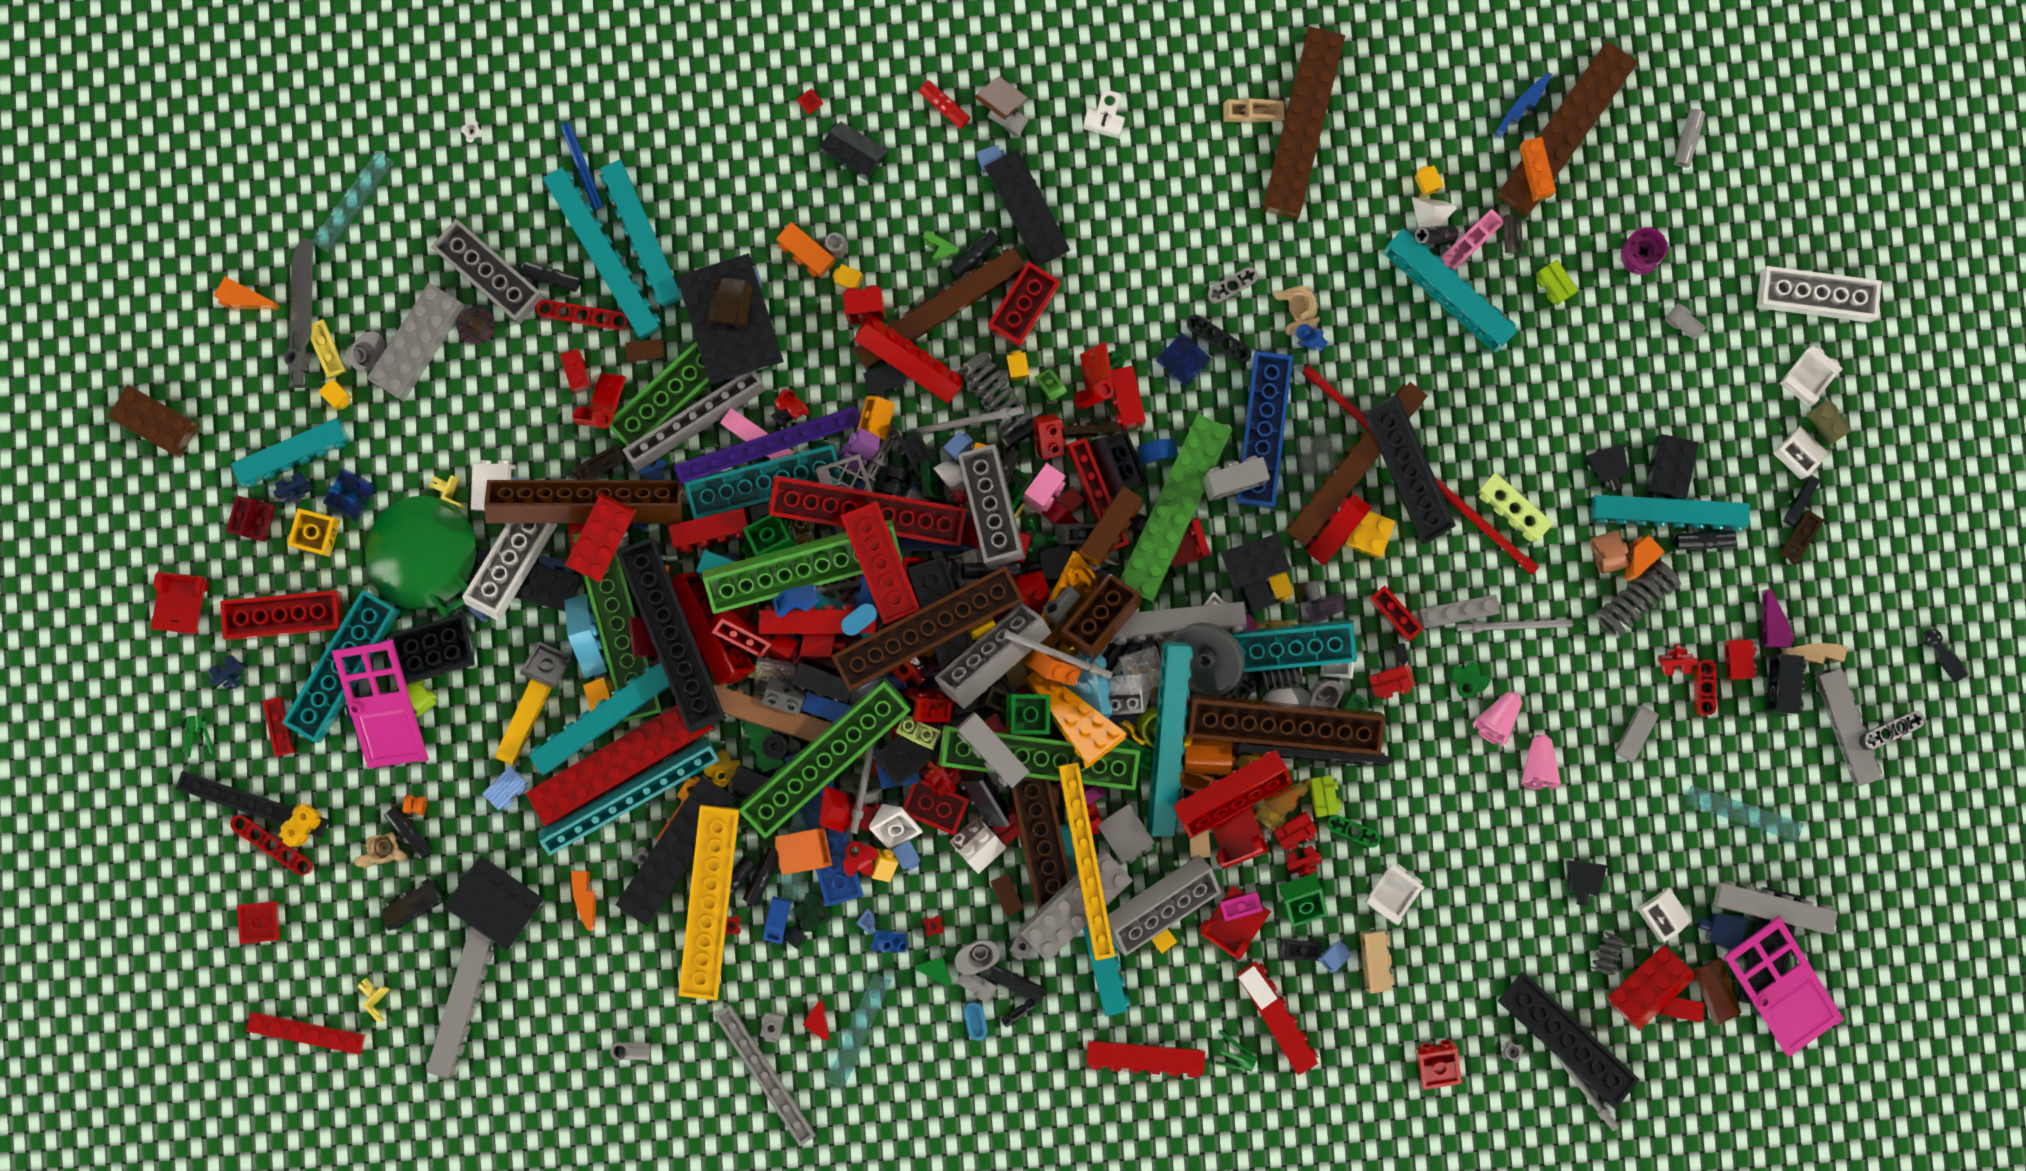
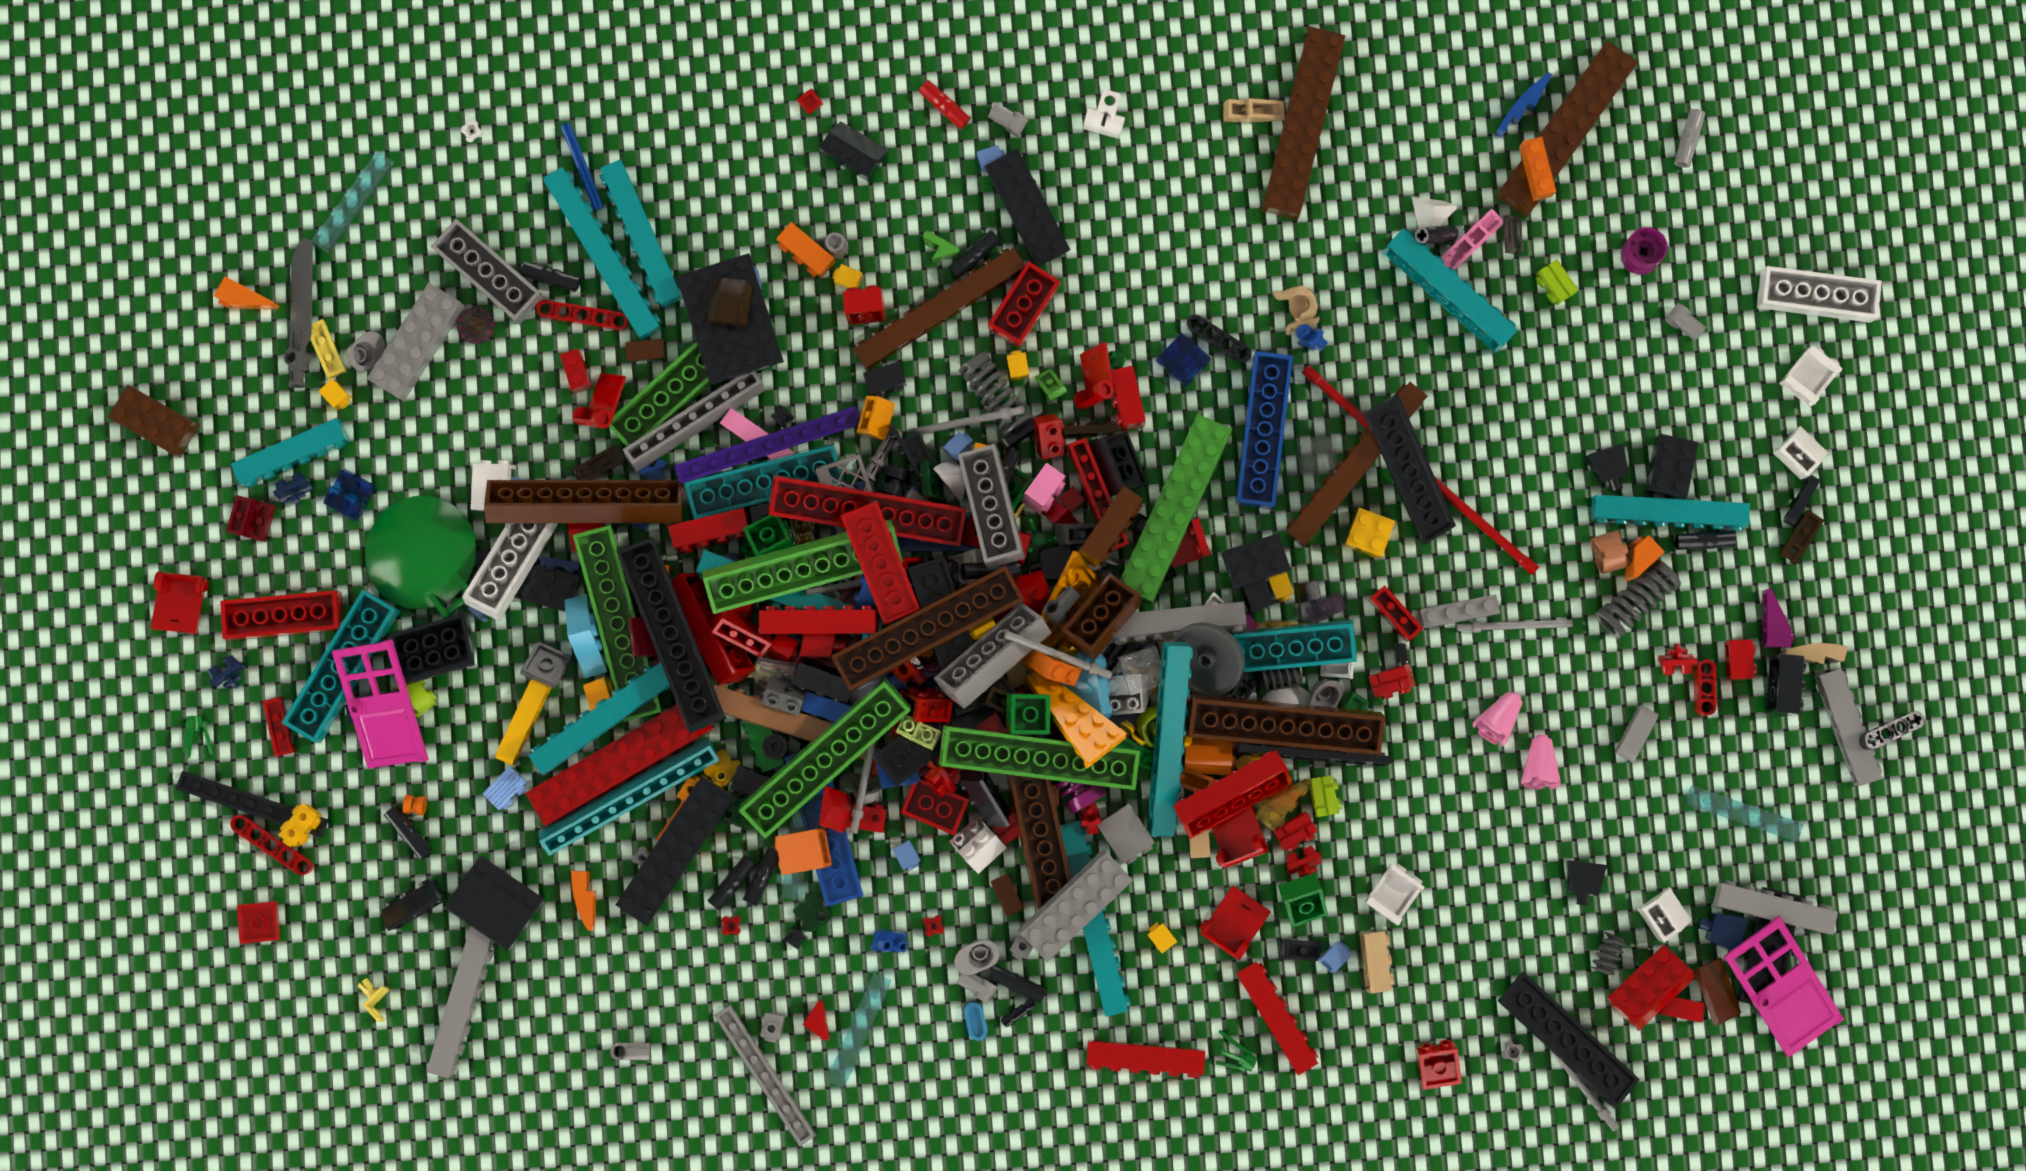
red plate [246,1012,366,1055] -> none
yellow brick [287,508,341,557] -> none
tan hair [355,832,408,868] -> none
light yellow bracket [429,475,467,510] -> none
red brick [565,492,636,582] -> none
yellow plate [678,805,739,1000] -> none
blue slope [763,896,792,944] -> none
blue slope [773,585,820,618] -> none
red plate [775,389,809,420] -> none
medium lavender brick [838,428,880,472] -> none
dark azure tile [841,604,877,635] -> none
red plate [843,841,879,877] -> none
red brick [853,315,964,404] -> none
medium blue tile [856,908,875,935] -> none
white slope [869,804,922,850] -> none
yellow brick [871,849,898,882] -> none
green slope [915,955,953,987] -> none
red plate [950,489,969,508] -> none
light grey brick [956,712,1029,788] -> none
tile [975,76,1028,120] -> none
yellow plate [1058,762,1115,961] -> none
light grey brick [1107,855,1221,956] -> none
blue slope [1138,439,1178,465] -> none
light grey brick [1202,455,1270,501] -> none
light grey beam [1208,267,1258,304] -> none
dark pink plate [1220,891,1263,921] -> none
white tile [1238,966,1277,1010] -> none
red brick [1306,493,1372,566] -> none
green beam [1326,815,1381,848] -> none
yellow brick [1414,165,1444,197] -> none
green plate [1452,661,1491,698] -> none
yellowish green brick [1477,472,1553,542] -> none
olive brick [1806,400,1851,445] -> none
black piece [1923,629,1969,683] -> none

